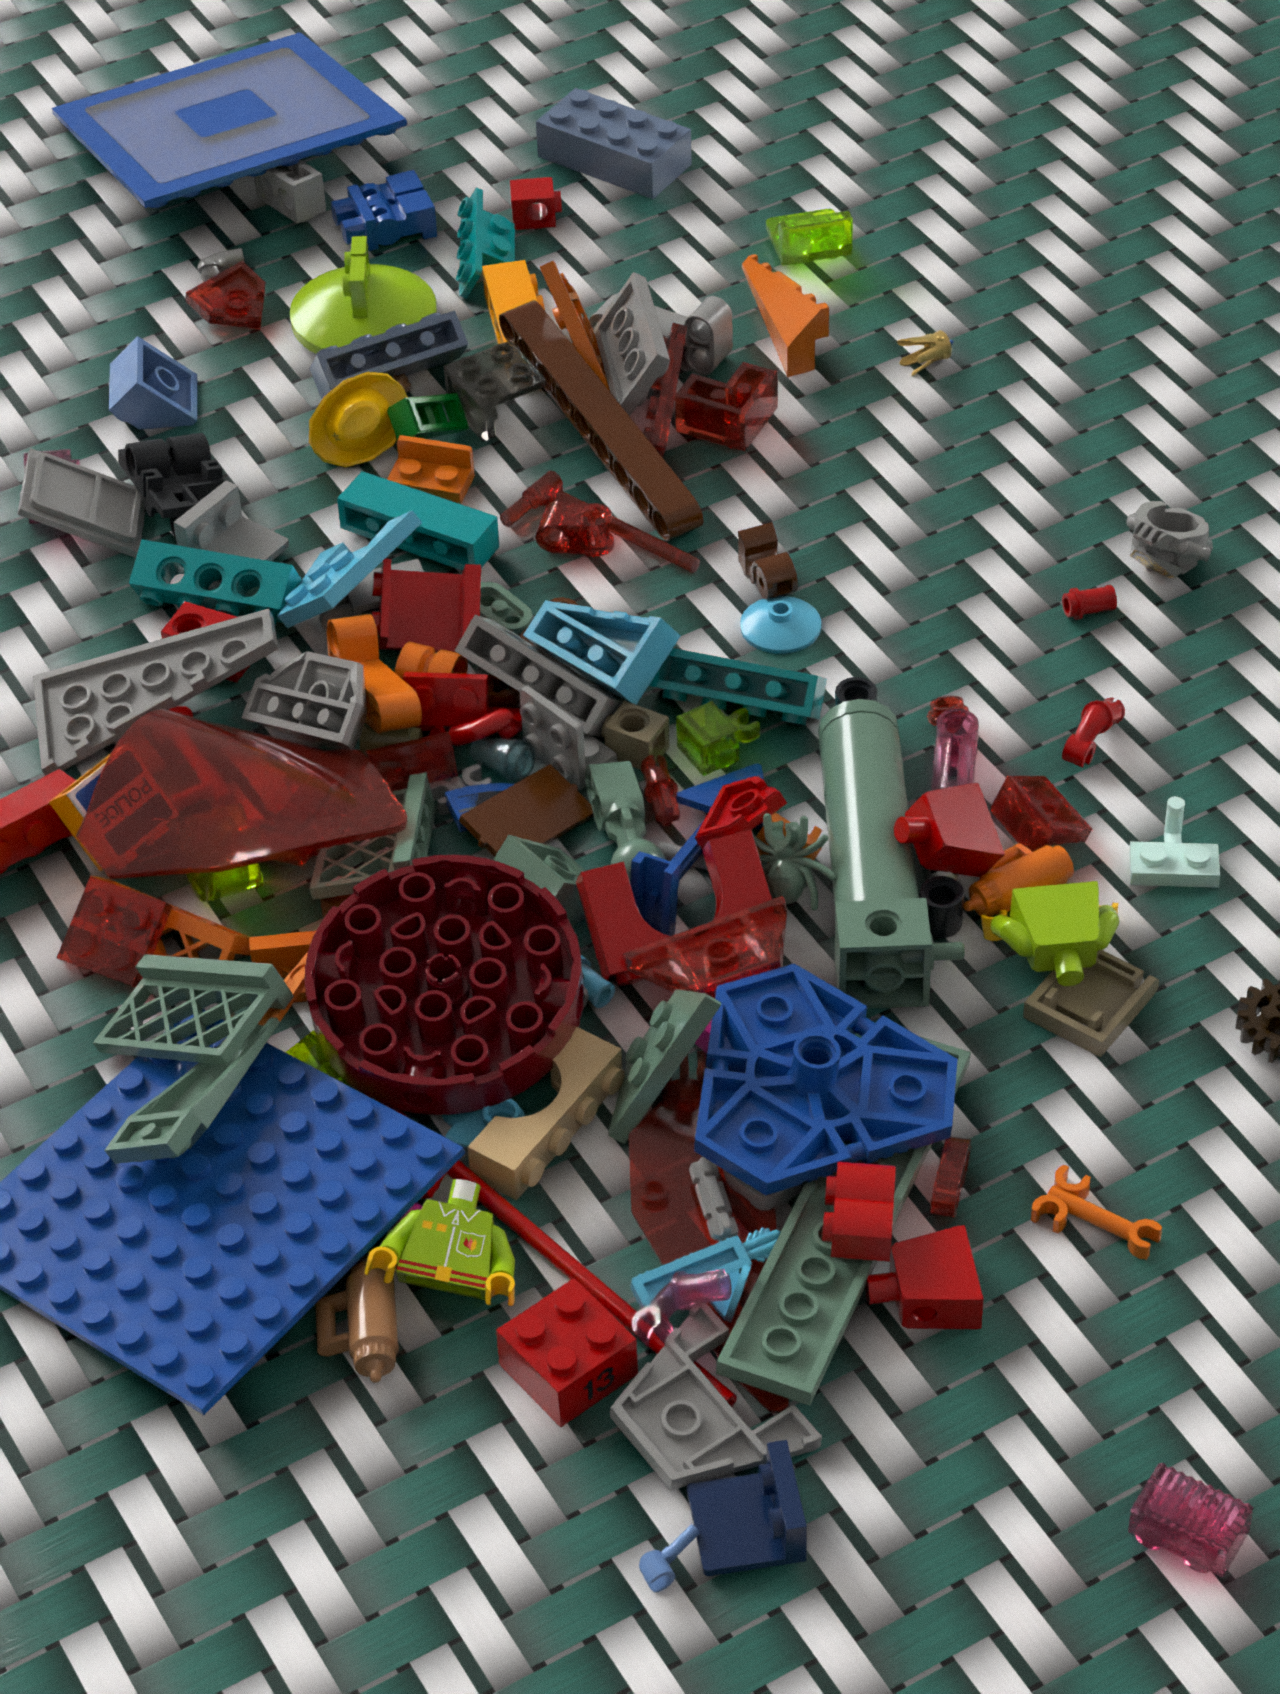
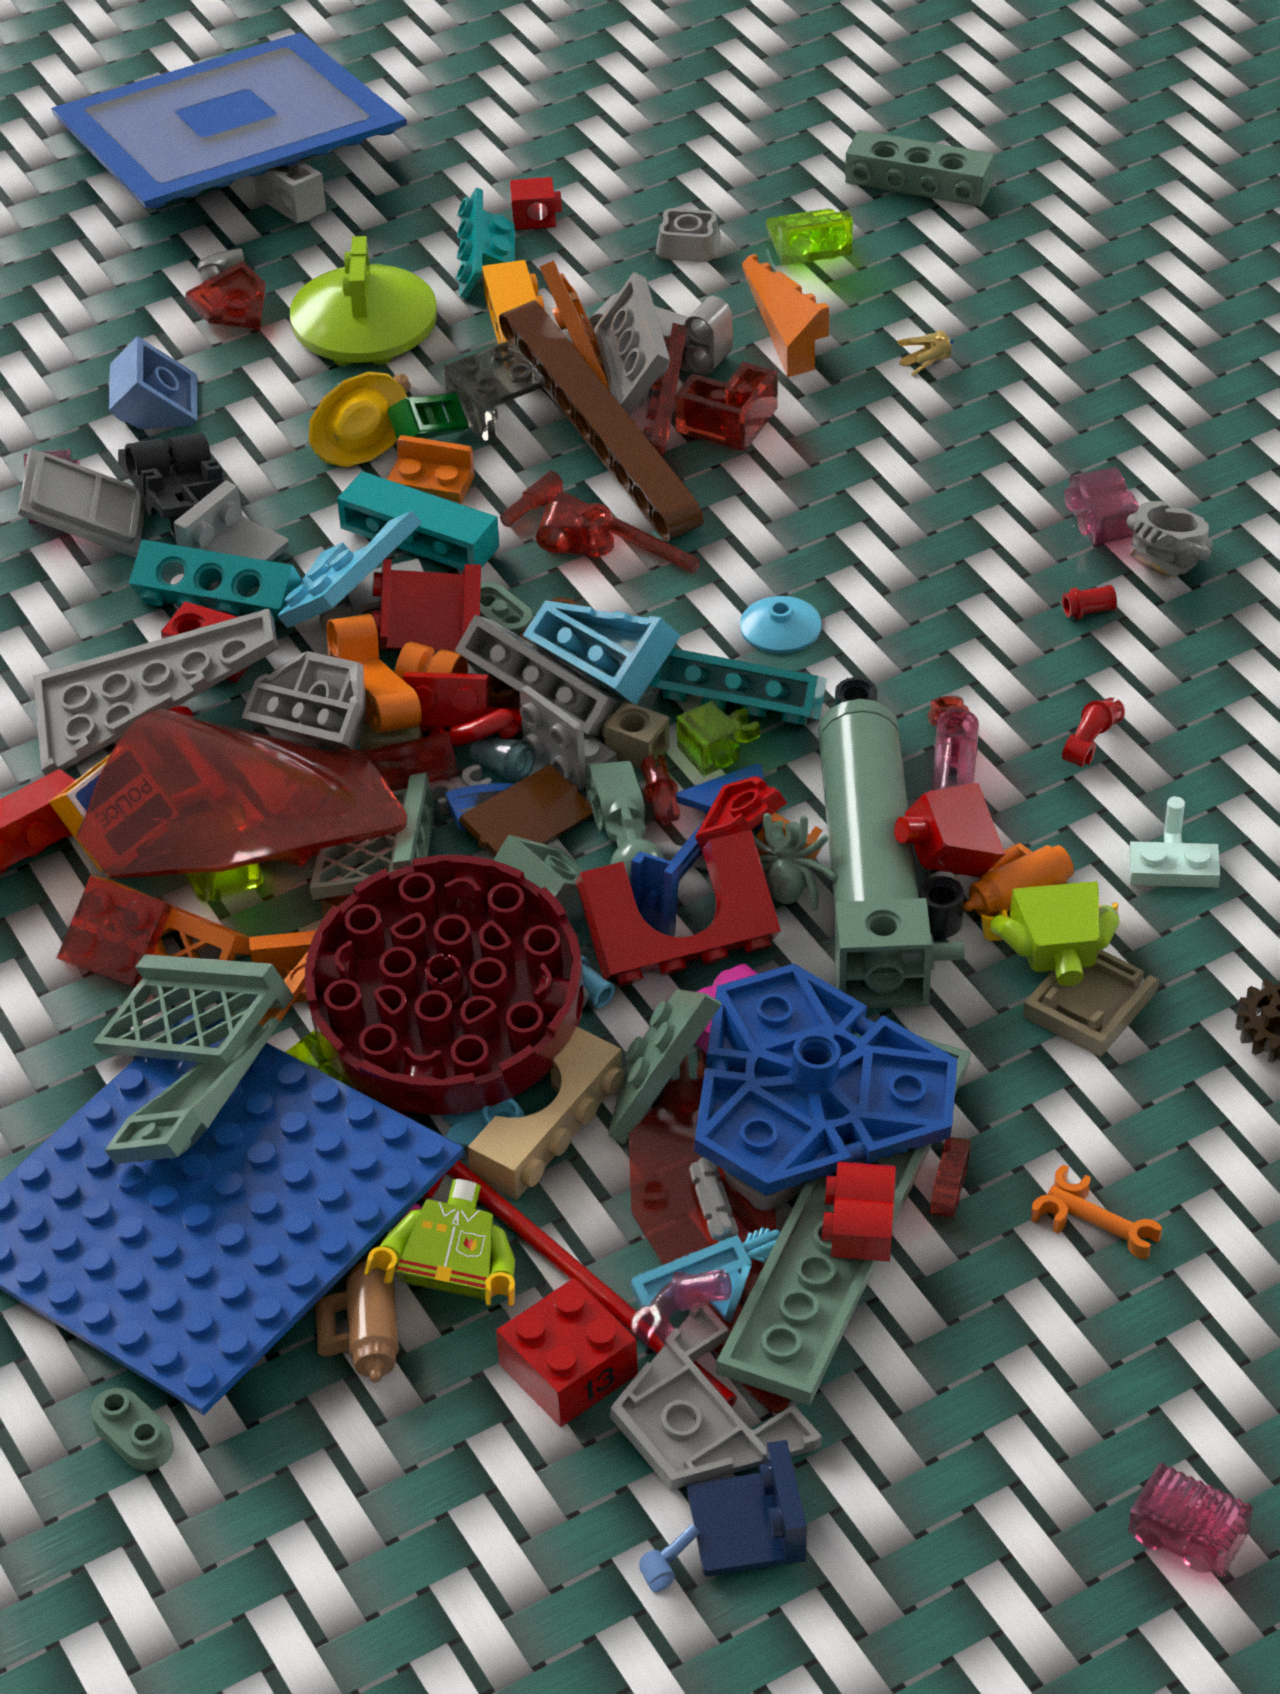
sand blue brick [309,310,469,399] -> none
blue hips [331,170,437,251] -> none
sand blue brick [536,88,692,199] -> none
clear red wing [623,896,787,999] -> none
reddish brown leg [738,522,798,600] -> none
red torso [865,1225,984,1329] -> none
clear red bracket [990,776,1092,852] -> none
none -> sand green plate [90,1388,174,1471]
none -> light grey piece [656,208,721,262]
none -> sand green brick [845,130,994,207]
none -> clear pink brick [1064,466,1139,545]

